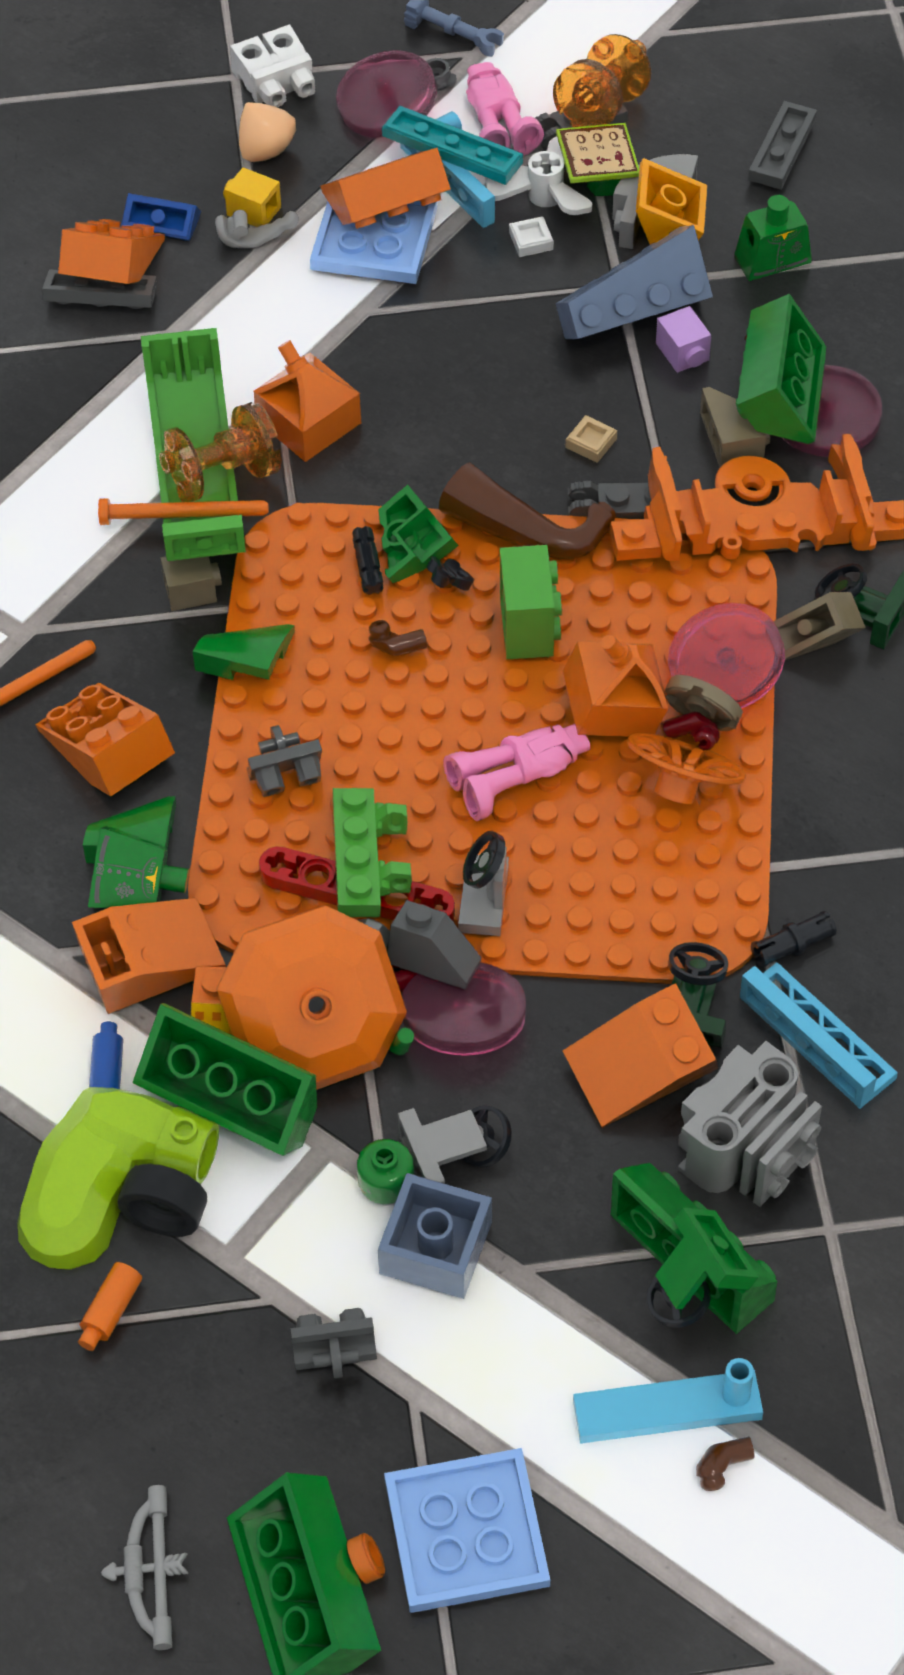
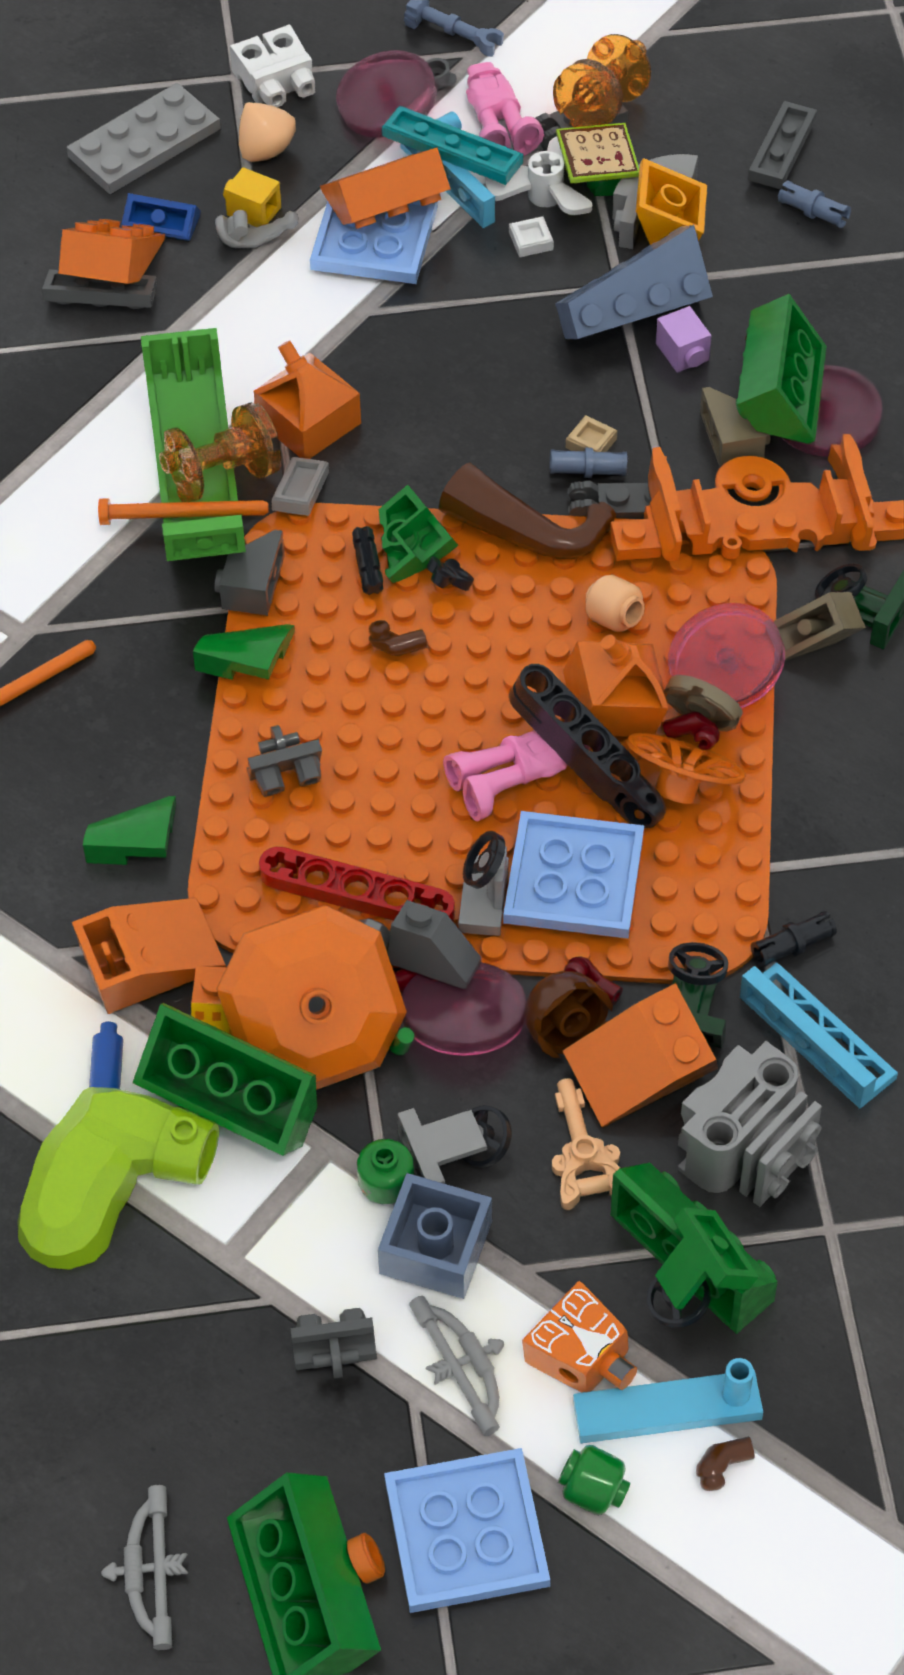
orange slope [35,683,175,796] -> none
orange cylinder [78,1262,143,1351] -> none
green torso [88,826,189,908] -> none
black tyre [118,1164,208,1237] -> none
dark tan brick [161,556,222,611] -> none
bright green hinge [332,788,412,917] -> none
bright green brick [500,545,562,660] -> none
green torso [734,195,812,281] -> none
none -> light grey plate [66,83,221,194]
none -> dark grey slope [215,530,285,616]
none -> light grey tile [272,457,329,516]
none -> light grey piece [409,1295,504,1436]
none -> light blue plate [503,811,644,939]
none -> black piece [509,664,666,828]
none -> orange torso [522,1281,637,1393]
none -> reddish brown cylinder [525,971,613,1058]
none -> sand blue pin [549,447,627,478]
none -> light nougat piece [552,1078,620,1210]
none -> green head [557,1445,631,1516]
none -> dark red arm [564,956,623,1005]
none -> light nougat head [586,575,645,632]
none -> sand blue pin [778,180,851,228]

